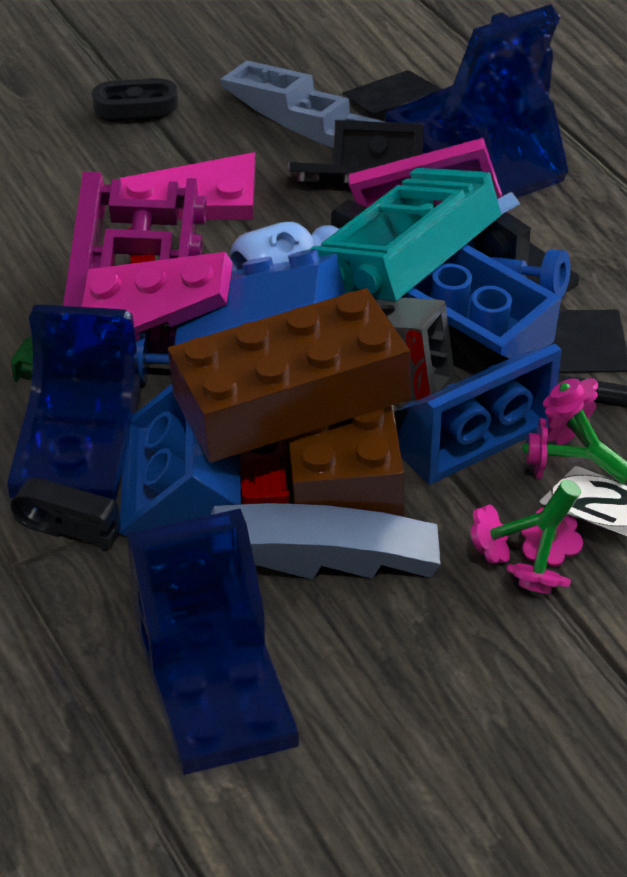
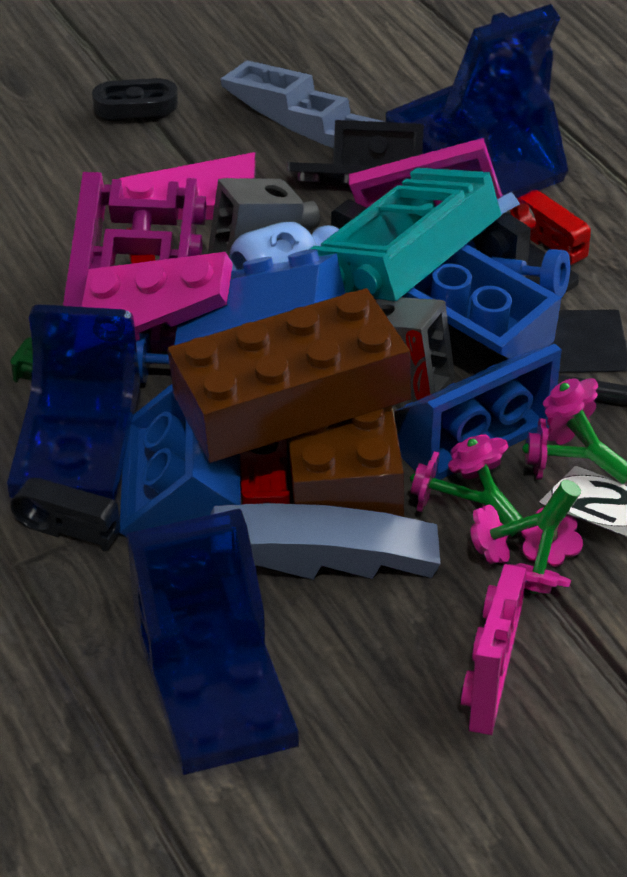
black sticker [342,70,442,113] -> none
none -> dark grey torso [208,178,320,256]
none -> plant [410,434,523,537]
none -> dark pink wing [461,564,526,735]
none -> red piece [510,190,591,266]

